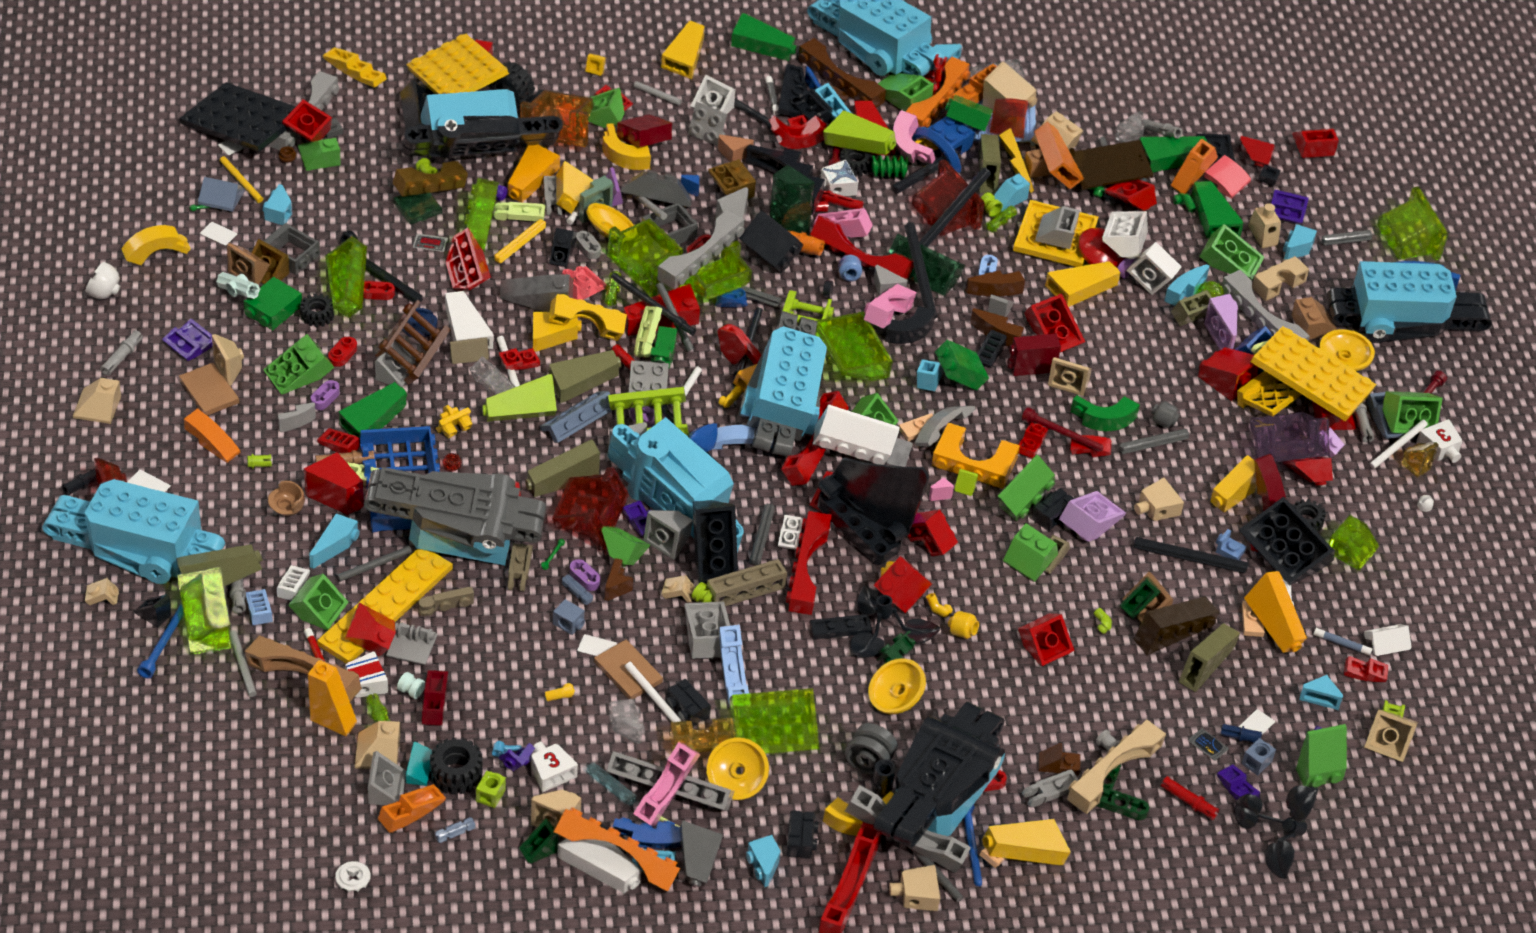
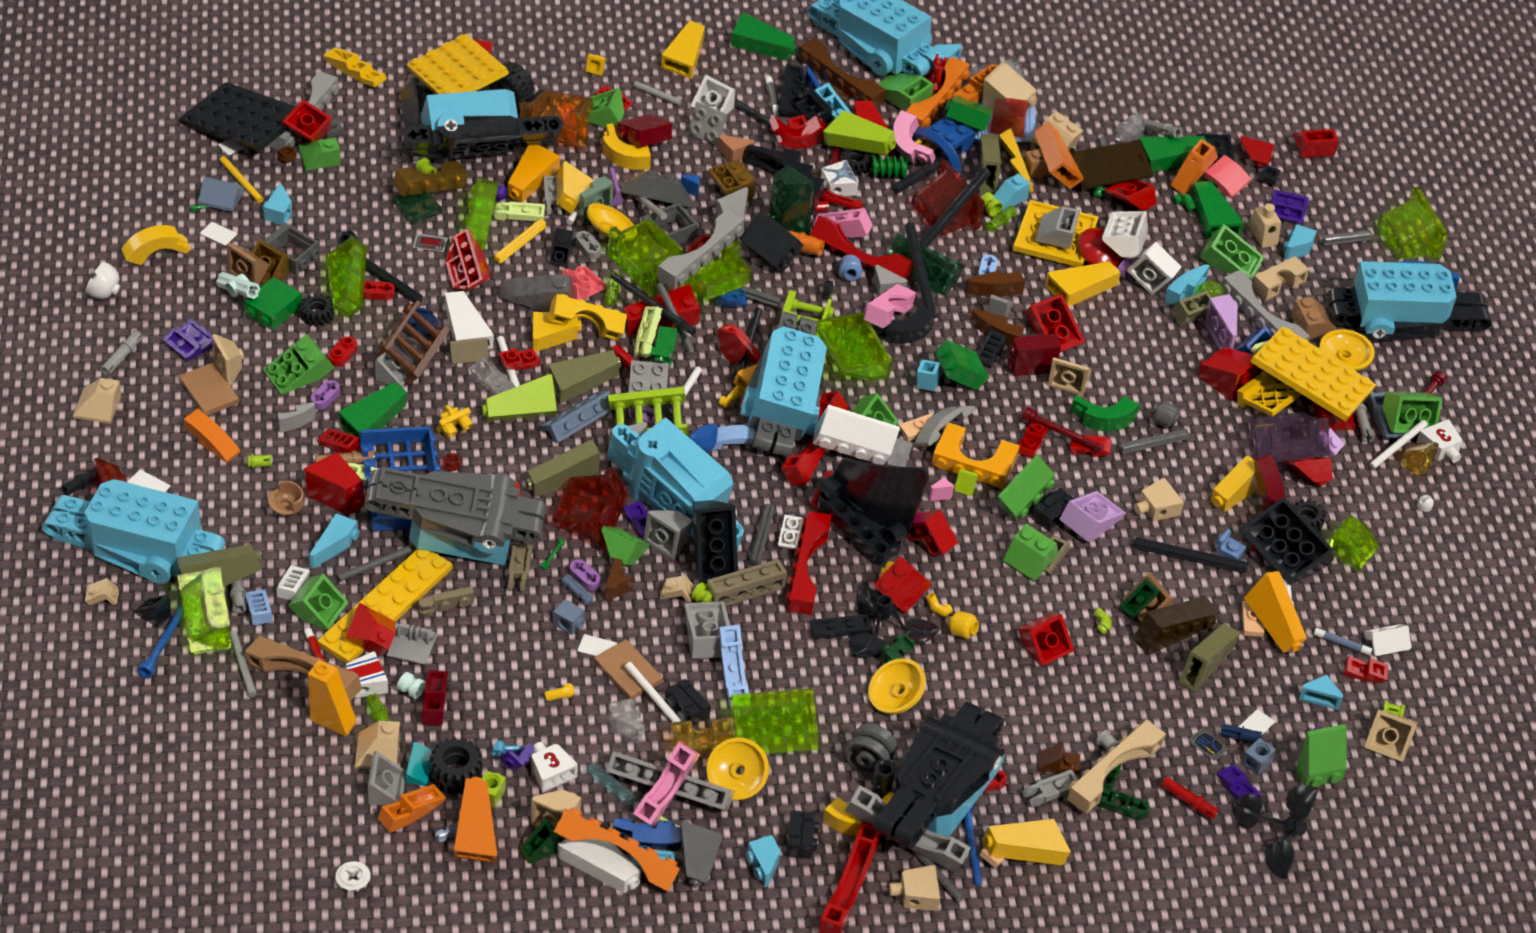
none -> orange slope [454,777,497,863]

